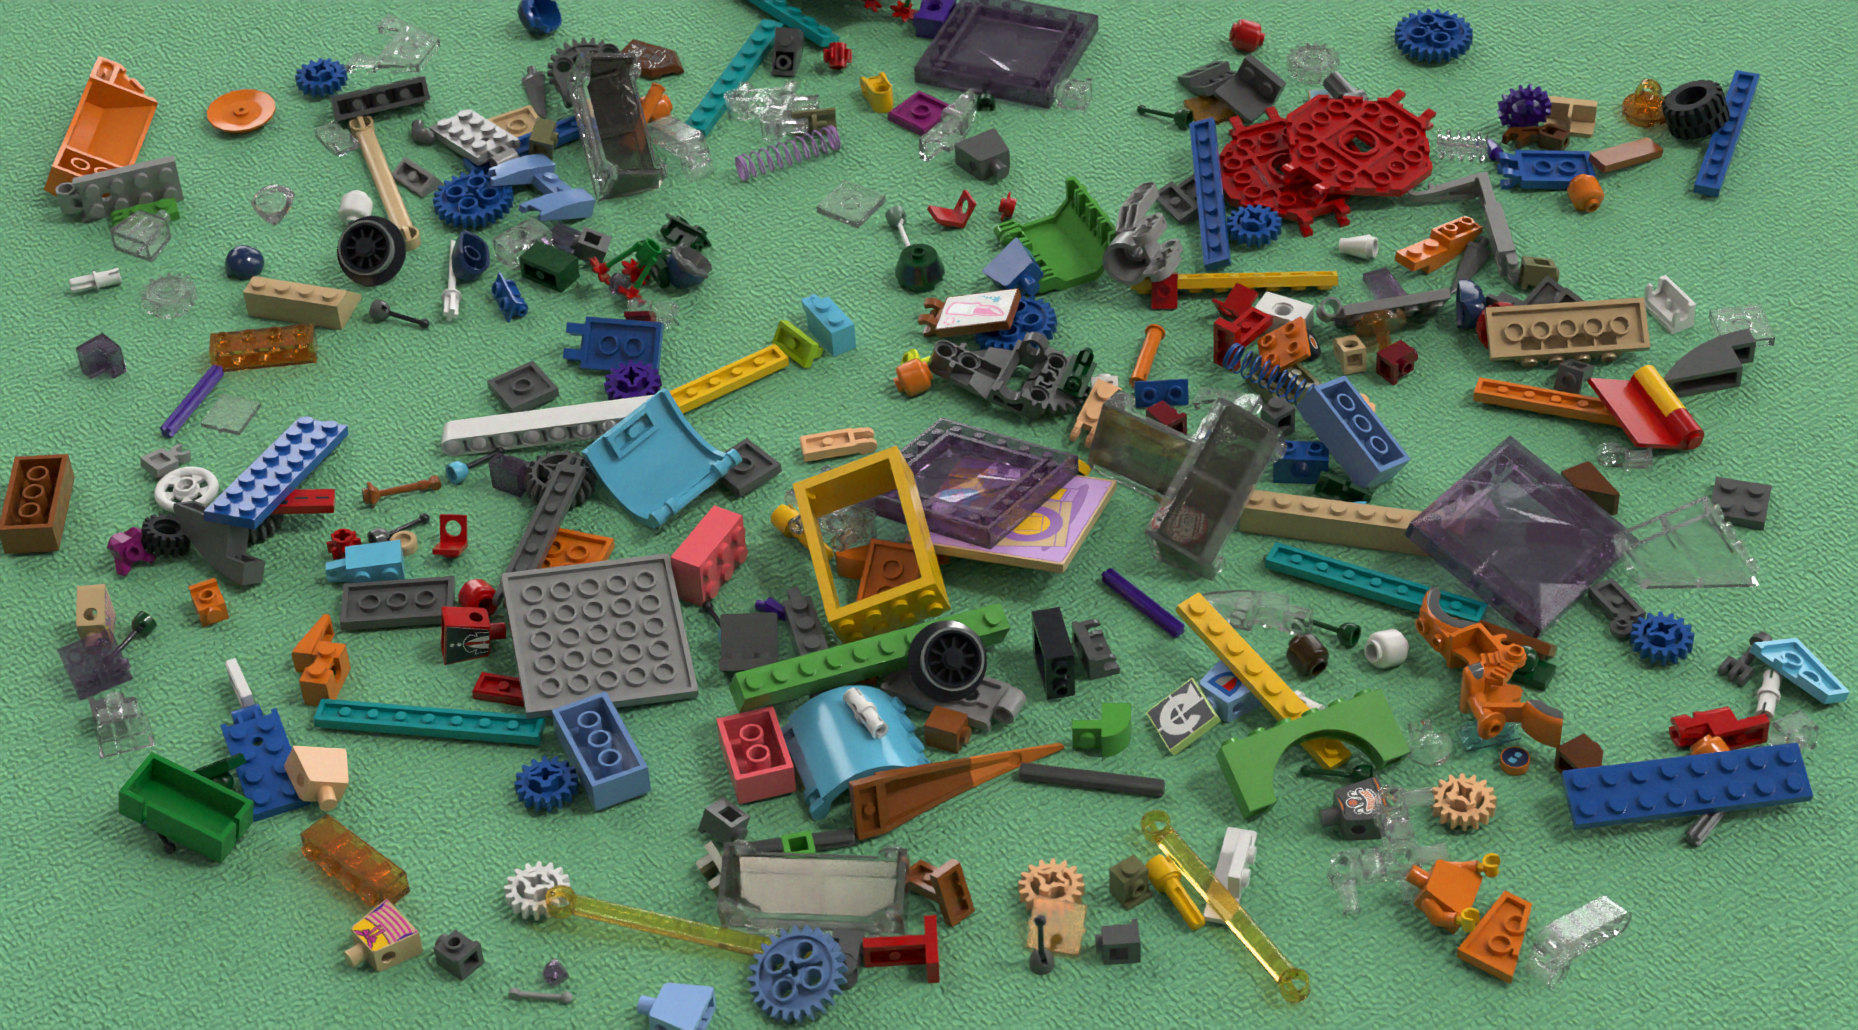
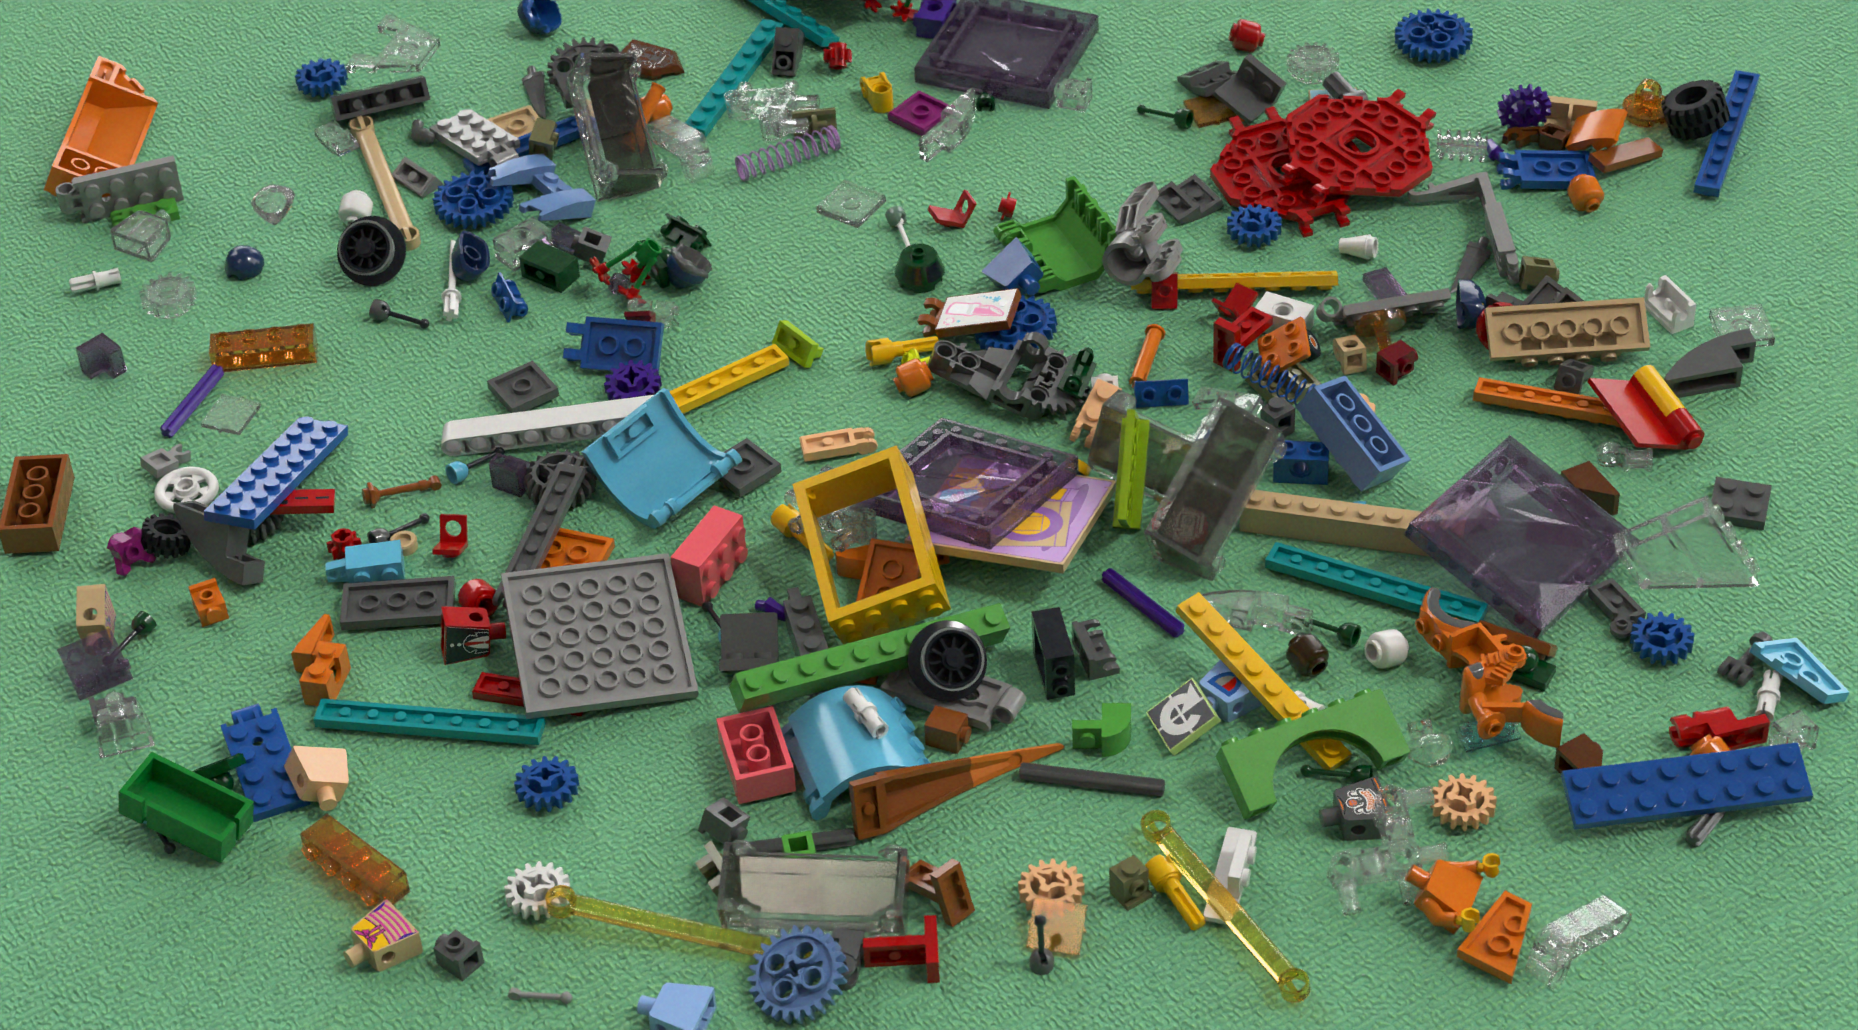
orange piece [207,89,276,134] -> none
white tile [225,658,254,708] -> none
tan slope [243,276,361,330] -> none
hinge [542,958,570,985] -> none
medium blue brick [552,691,651,811] -> none
medium azure hinge [801,294,856,357] -> none
dark grey torso [954,128,1010,180] -> none
dark grey brick [1095,919,1141,965] -> none
dark red brick [1146,400,1187,446] -> none
blue plate [1189,117,1231,272] -> none
dark green hinge [1313,471,1374,504] -> none
orange slope [1394,216,1483,273] -> none
tile [1500,746,1530,775] -> none
none -> yellow piece [865,336,939,366]
none -> lime fence [1113,409,1150,530]
none -> orange slope [1565,109,1628,151]

